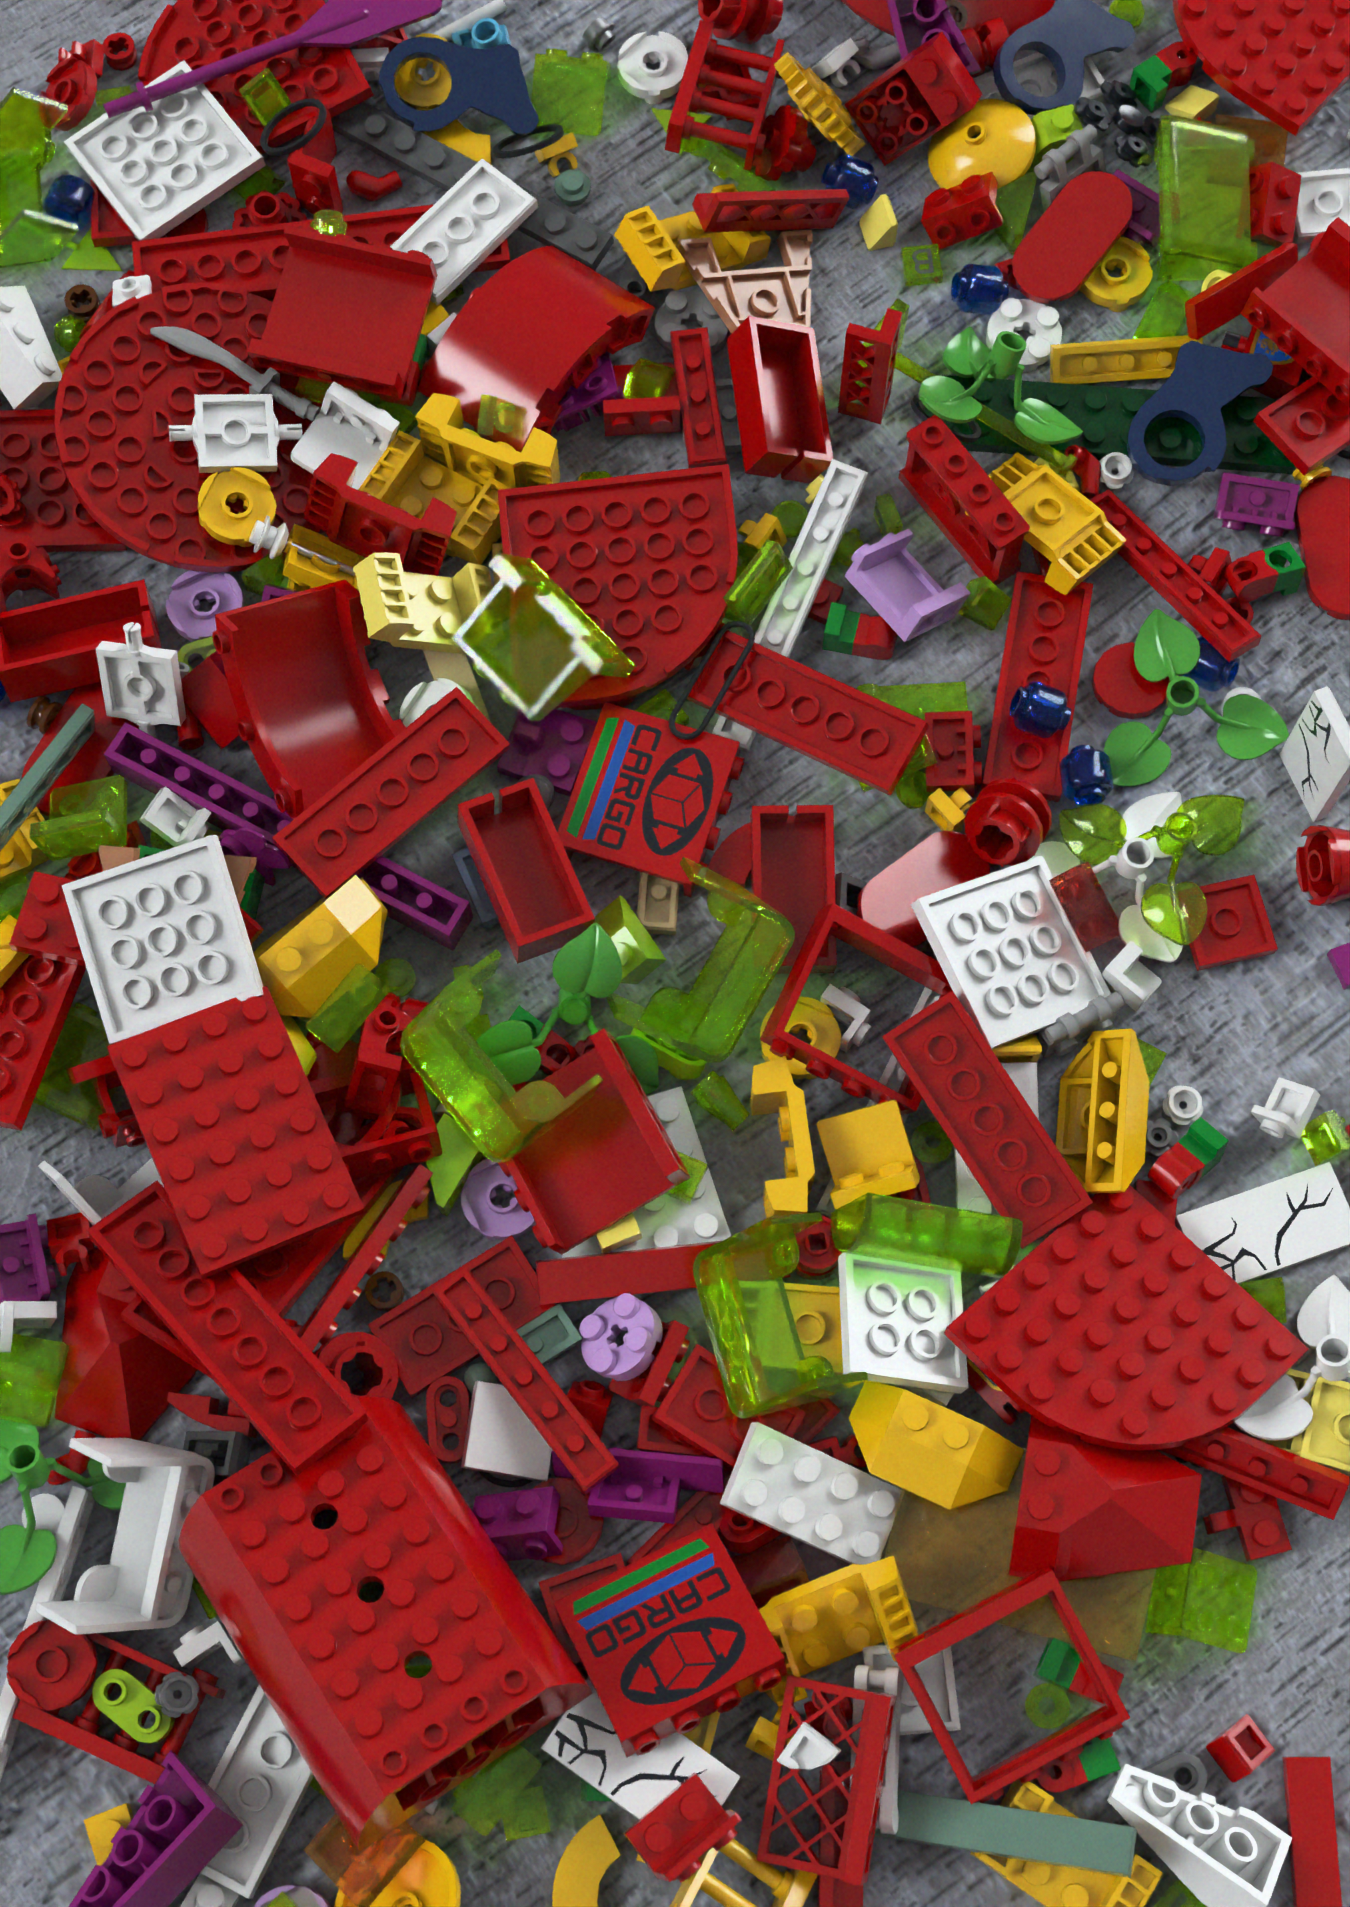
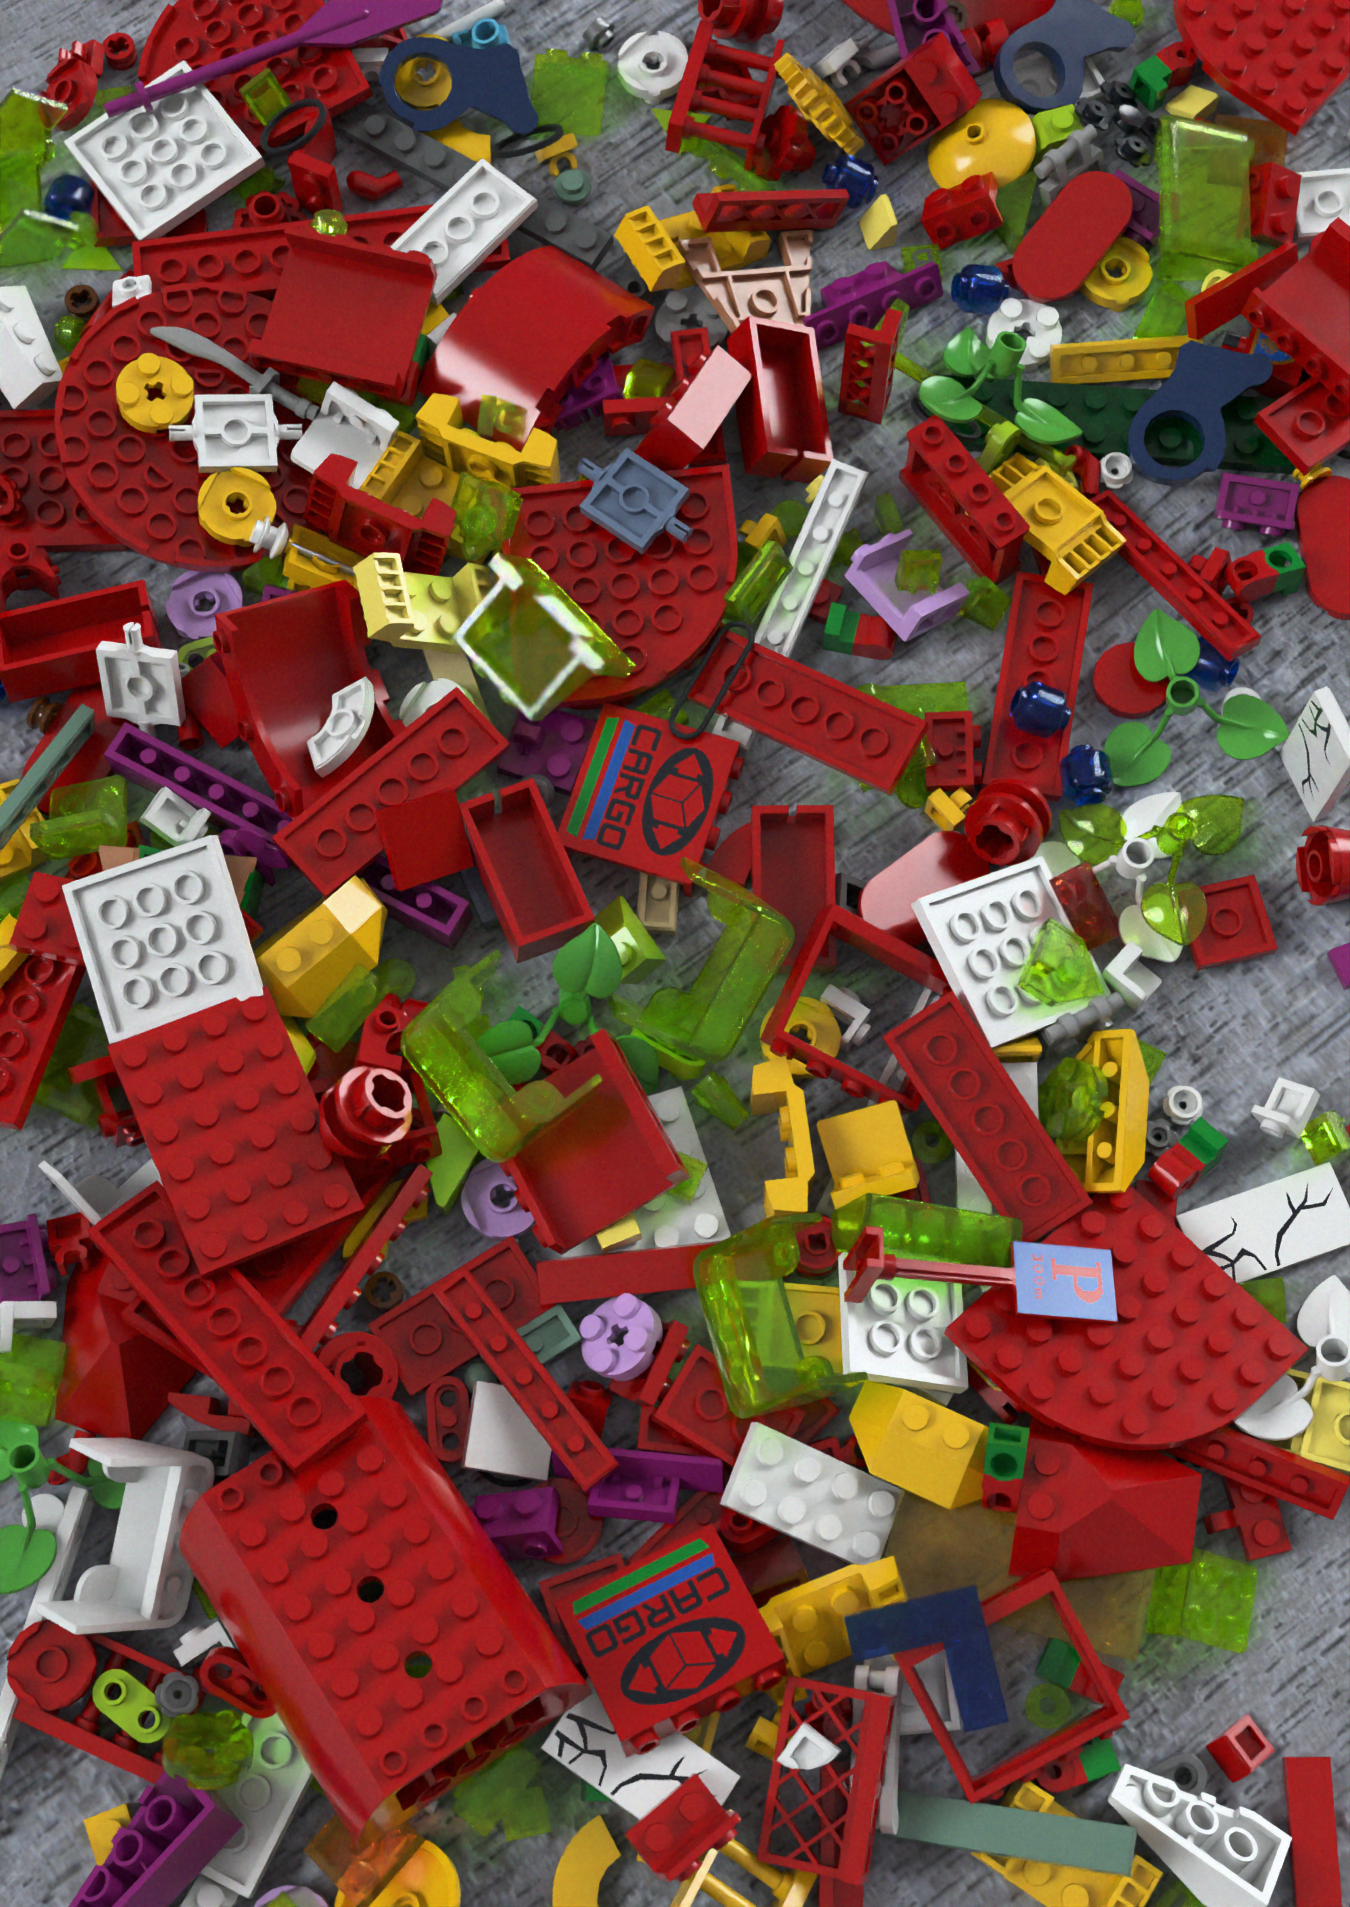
none -> clear neon green plate [64,211,99,247]
none -> yellow plate [116,353,194,433]
none -> clear neon green plate [162,1710,254,1790]
none -> red plate [199,1646,276,1718]
none -> white tile [307,676,375,778]
none -> red piece [318,1066,413,1160]
none -> red tile [375,787,474,891]
none -> clear neon green plate [451,472,523,560]
none -> sand blue plate [576,447,693,554]
none -> wedge [634,345,753,471]
none -> magenta bracket [803,261,944,352]
none -> piece [843,1226,1117,1325]
none -> clear blue plate [843,1584,1009,1732]
none -> clear neon green tile [894,549,943,594]
none -> lime plate [975,421,1022,475]
none -> green leg [981,1422,1030,1514]
none -> clear neon green plate [1017,917,1104,1007]
none -> clear neon green plate [1038,1057,1108,1142]

